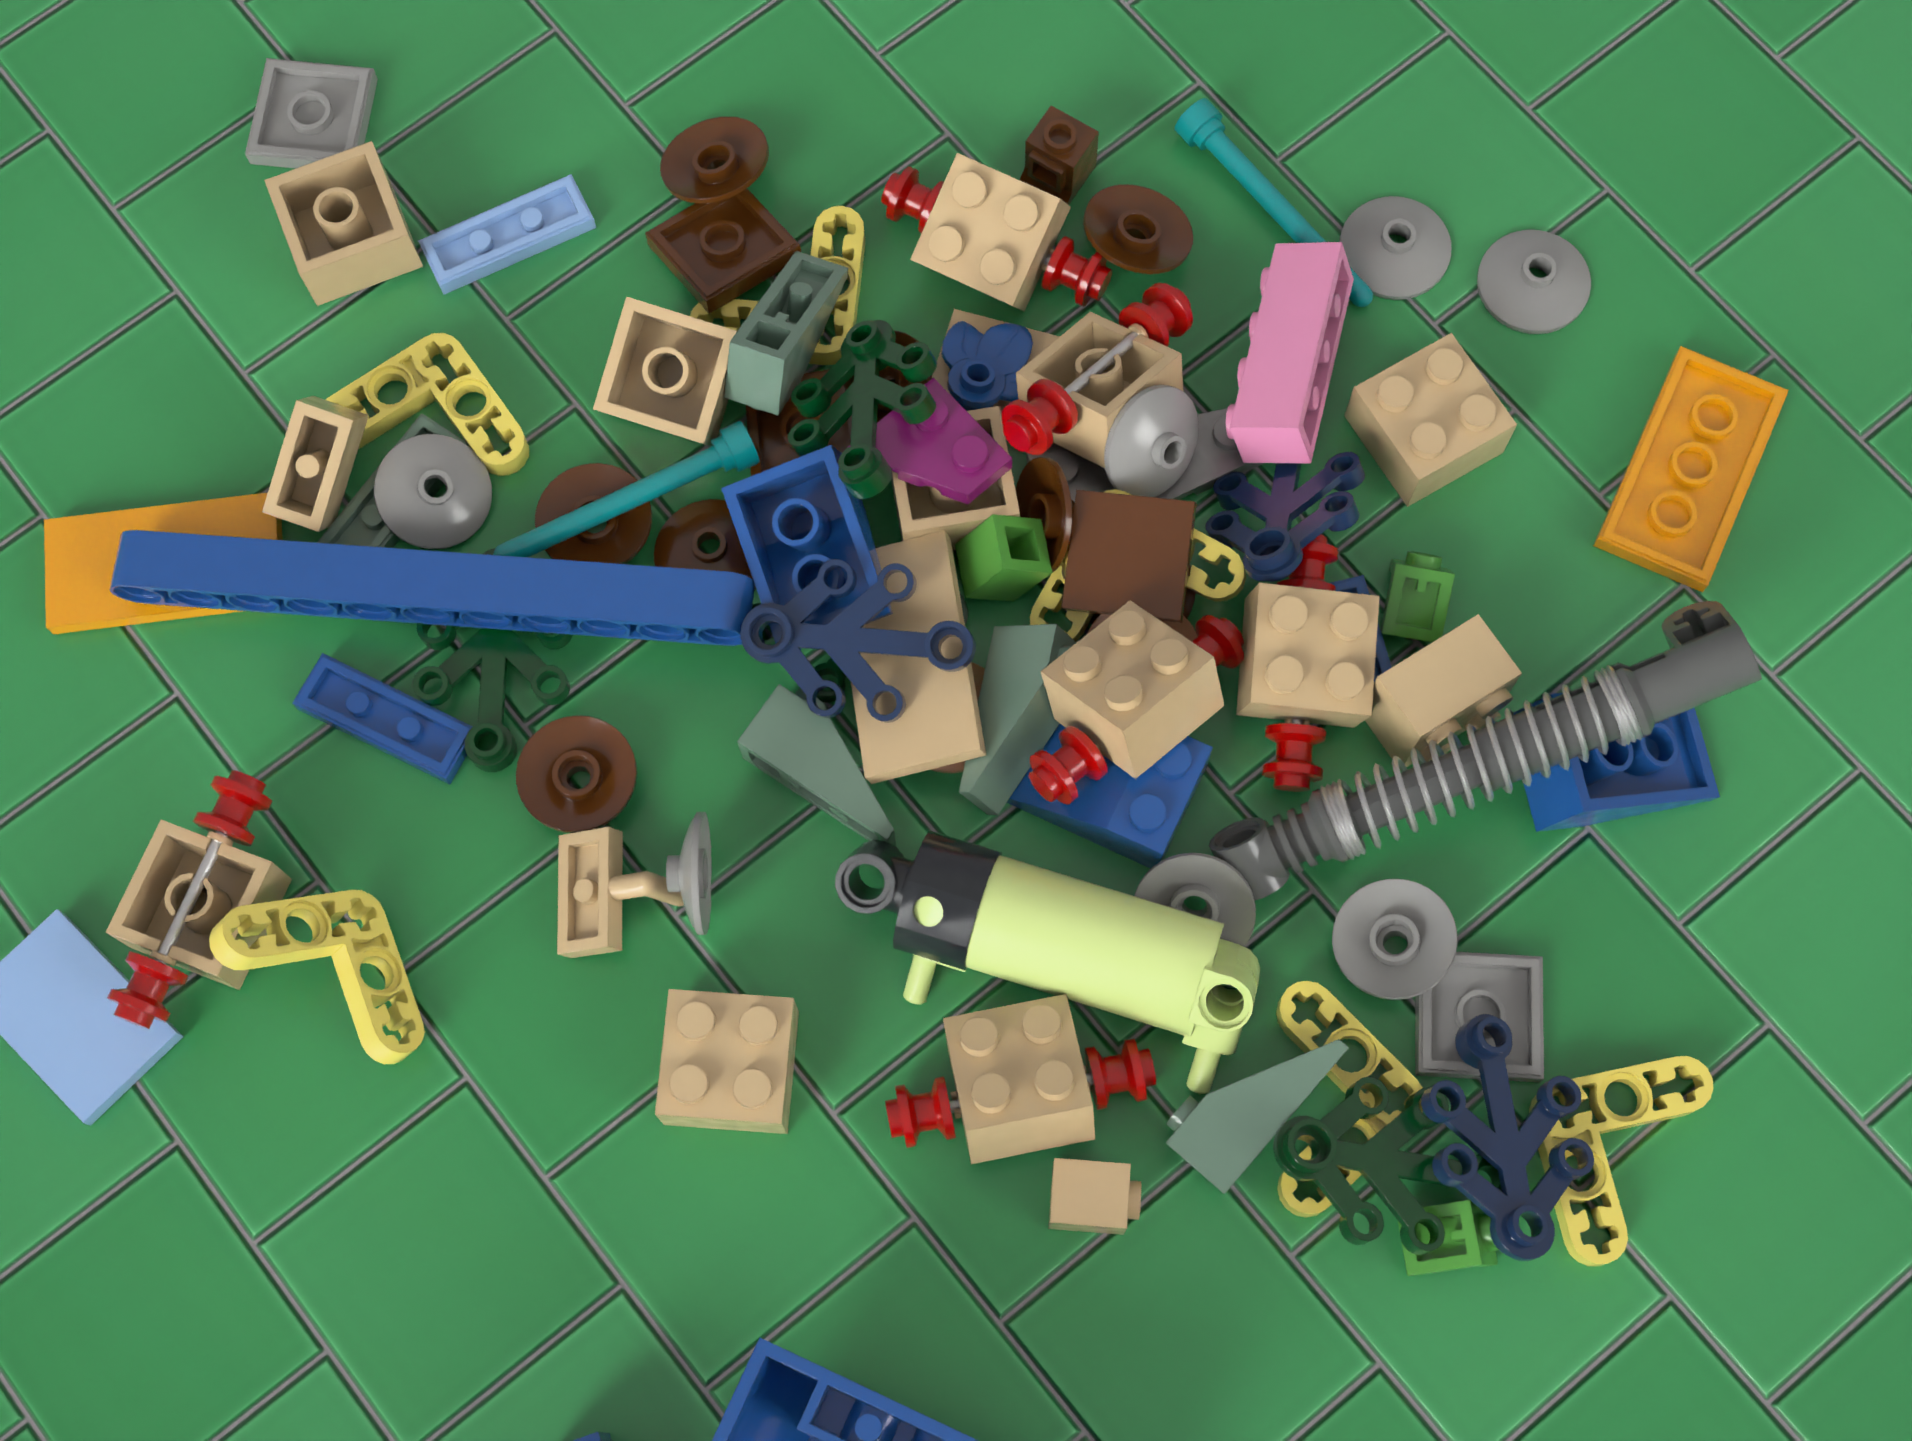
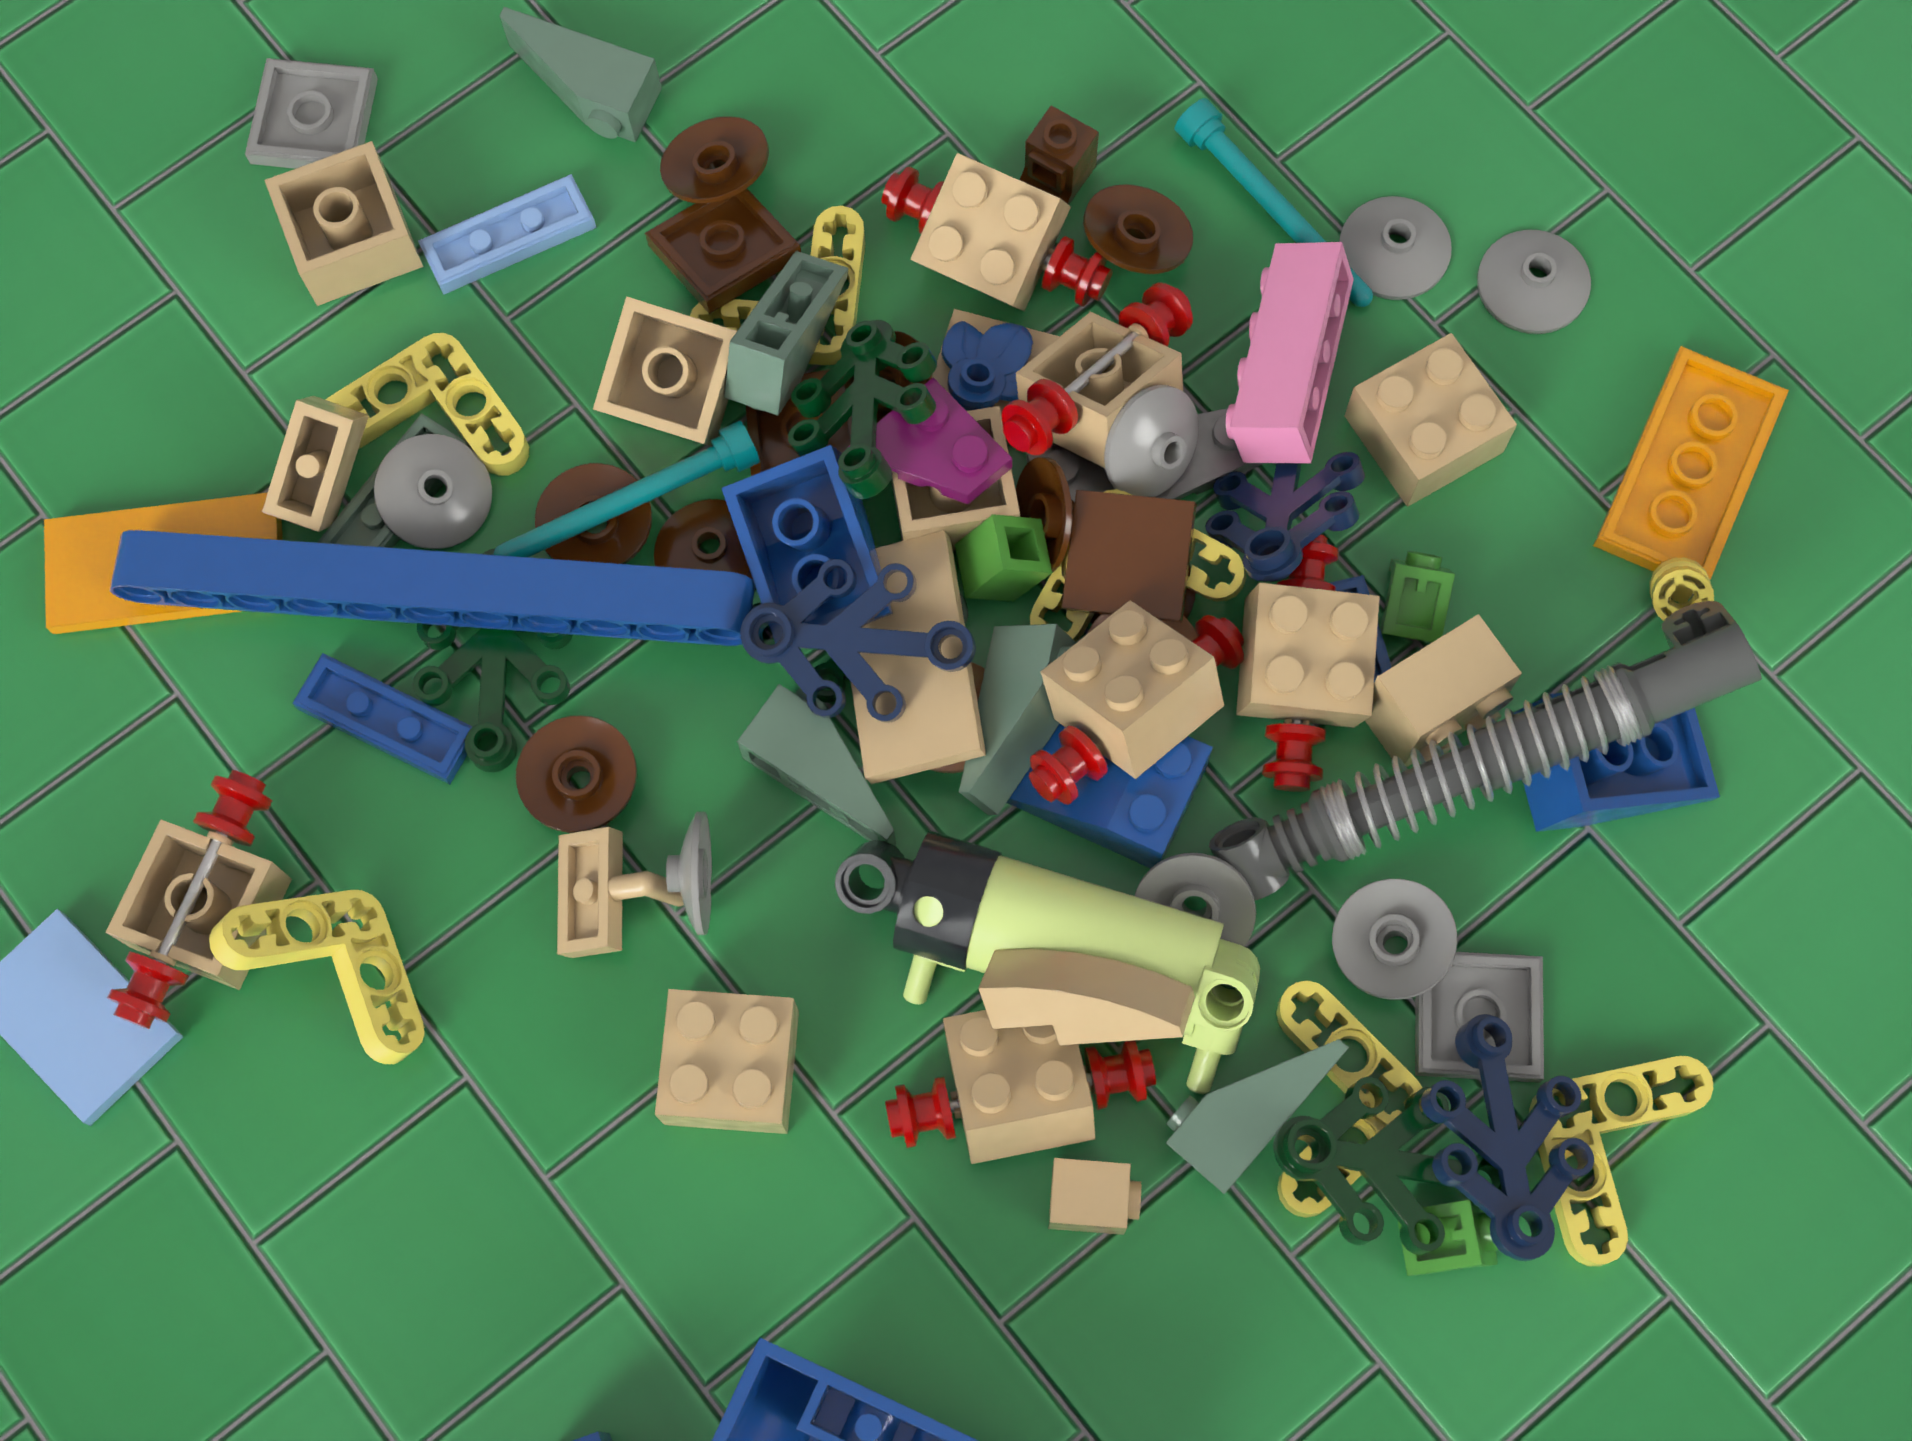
none -> sand green slope [499,7,662,143]
none -> tan slope [978,949,1195,1045]
none -> light yellow wheel [1649,557,1714,621]

